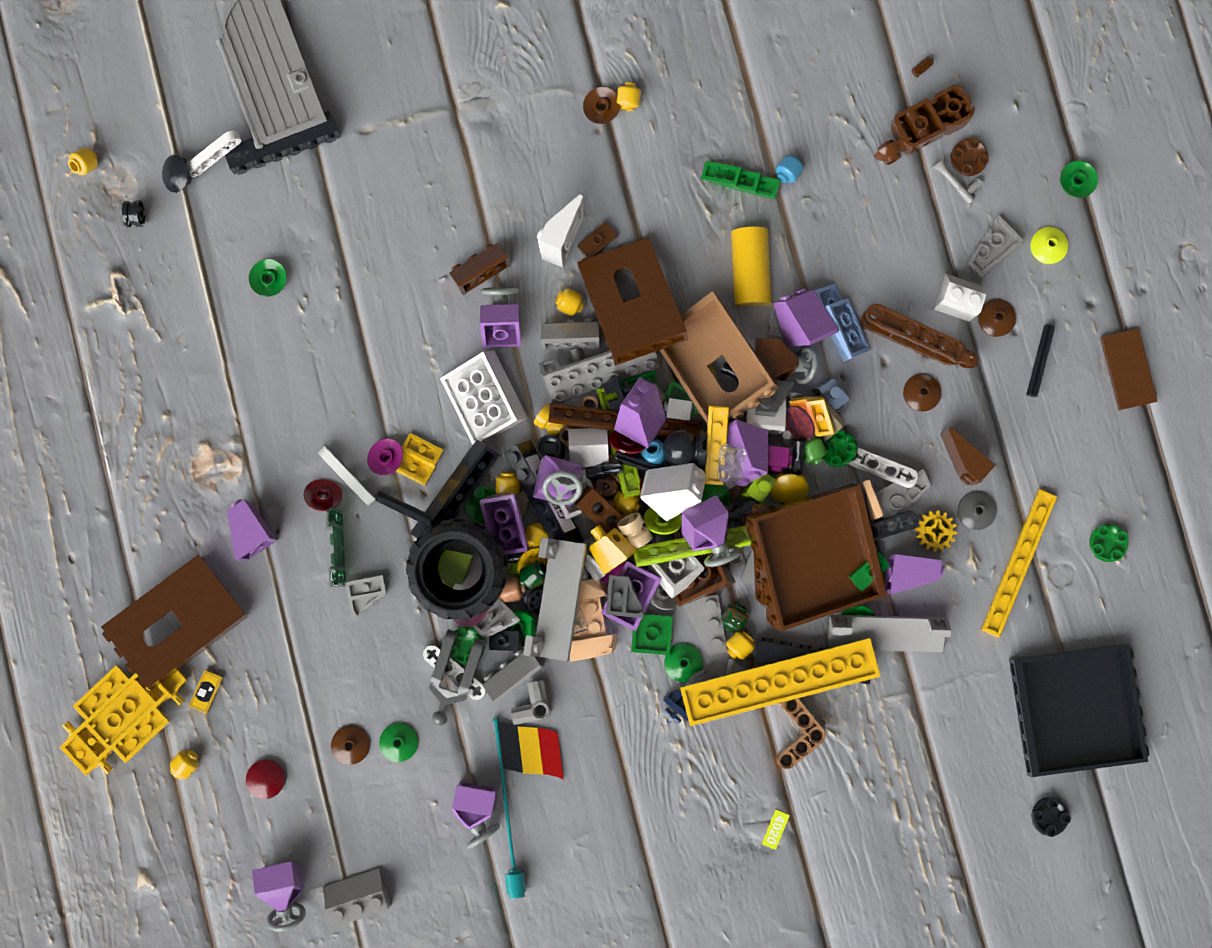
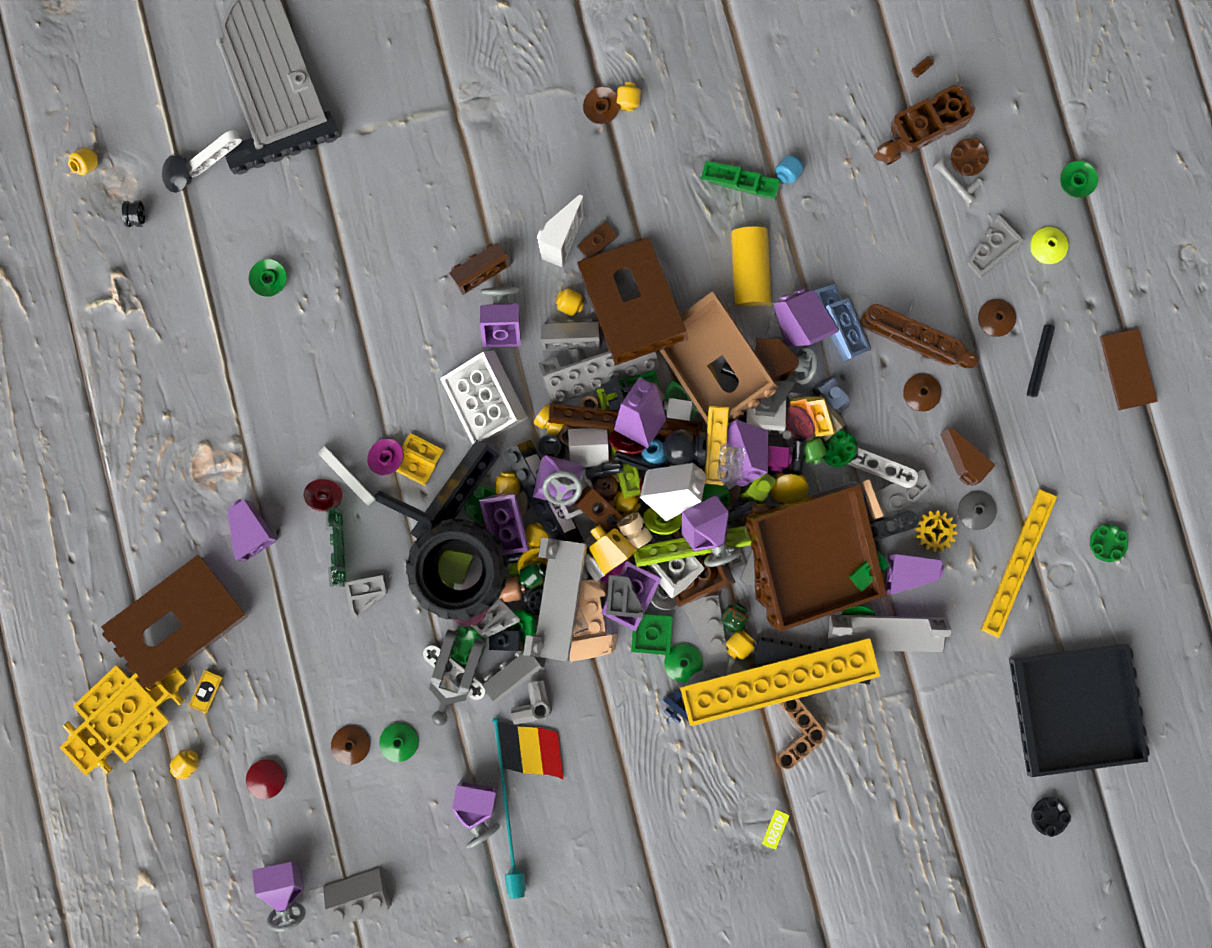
white slope [934,274,986,322] -> none

